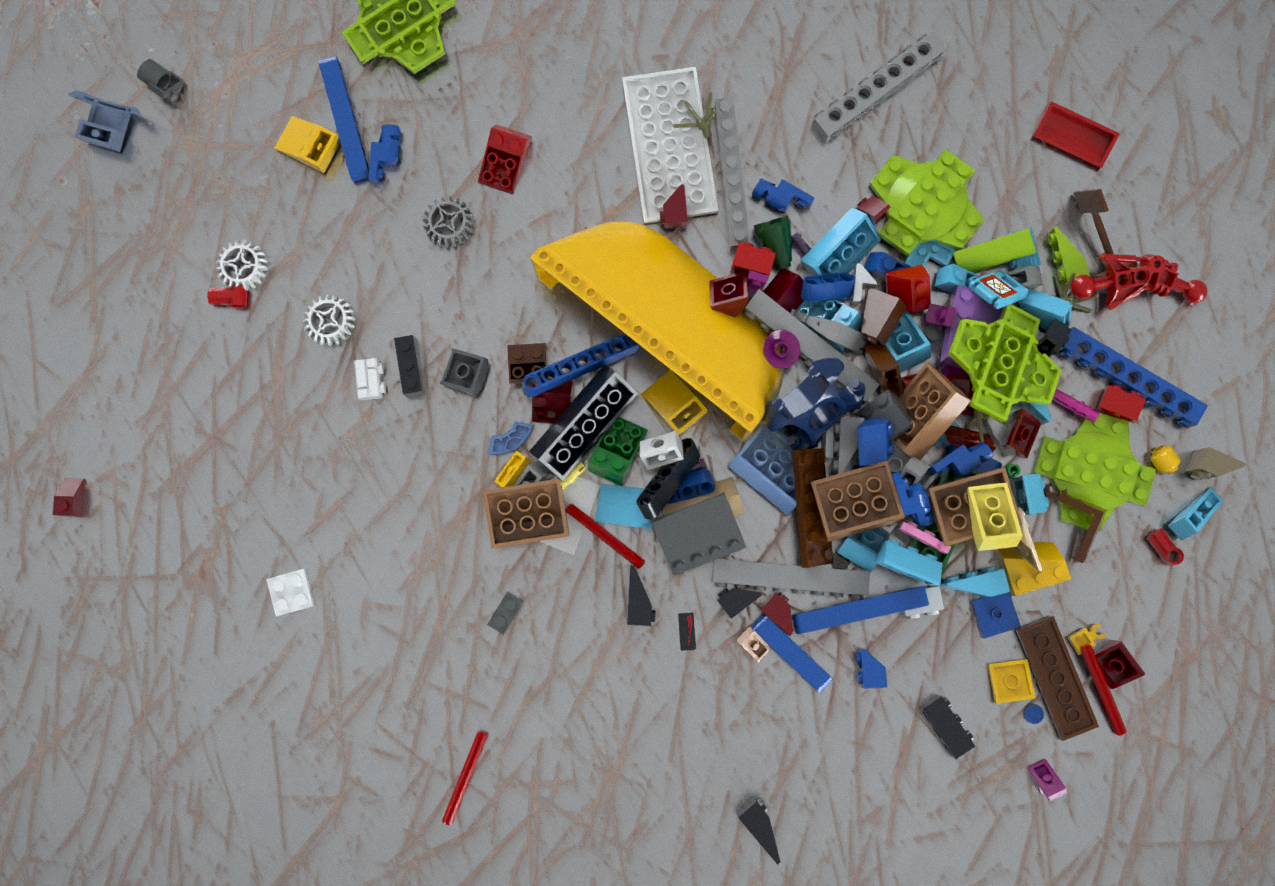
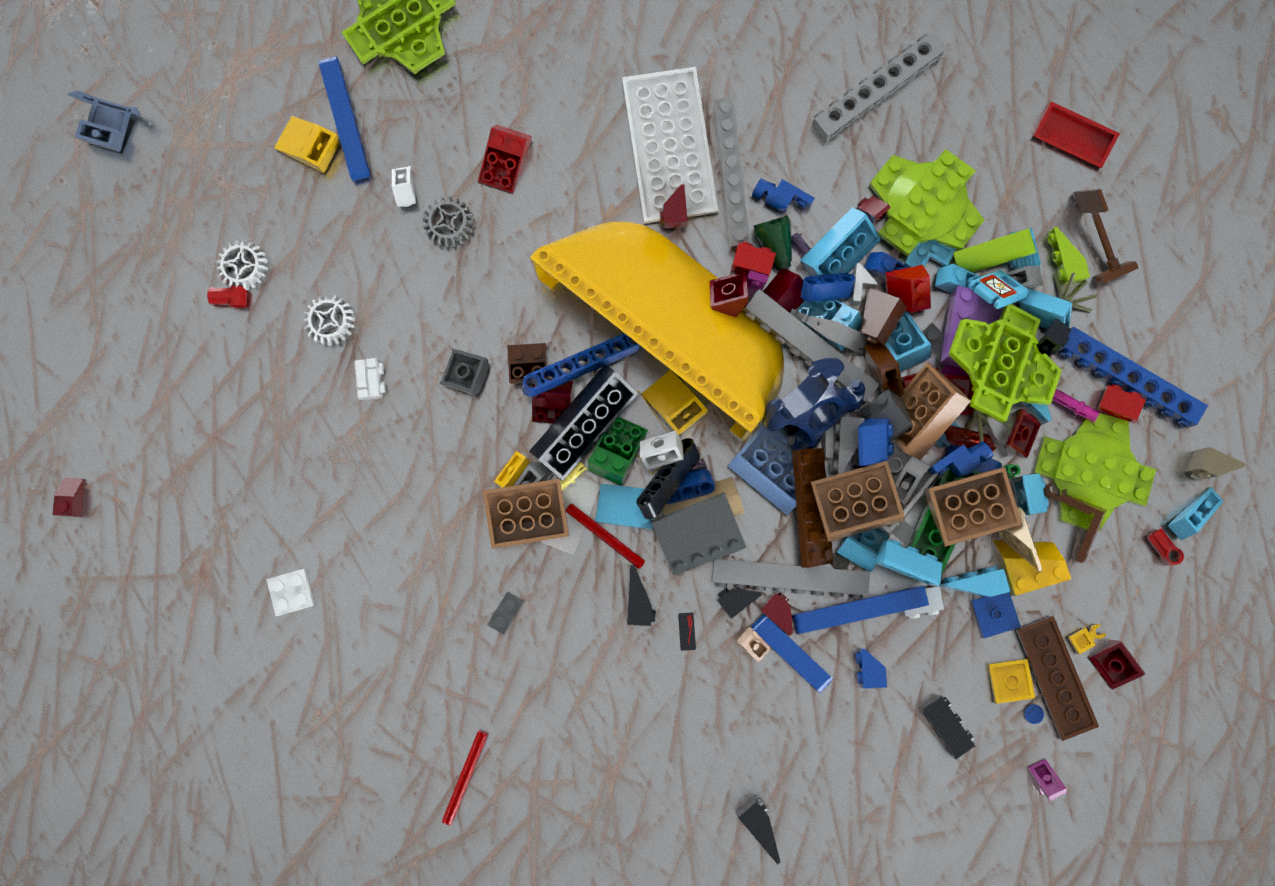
dark grey piece [137,59,184,98] -> none
blue plate [368,124,401,184] -> none
black brick [394,335,425,397] -> none
medium blue tile [488,421,534,455] -> none
olive plant [673,91,716,138] -> none
magenta dish [763,330,800,369] -> none
blue plate [892,472,934,526] -> none
bright pink plate [897,520,951,554] -> none
magenta slope [926,303,956,327] -> none
light yellow slope [967,483,1023,551] -> none
red piece [1070,253,1208,310] -> none
red axle [1080,644,1127,736] -> none
yellow head [1150,444,1181,474] -> none
none -> white slope [392,166,416,207]

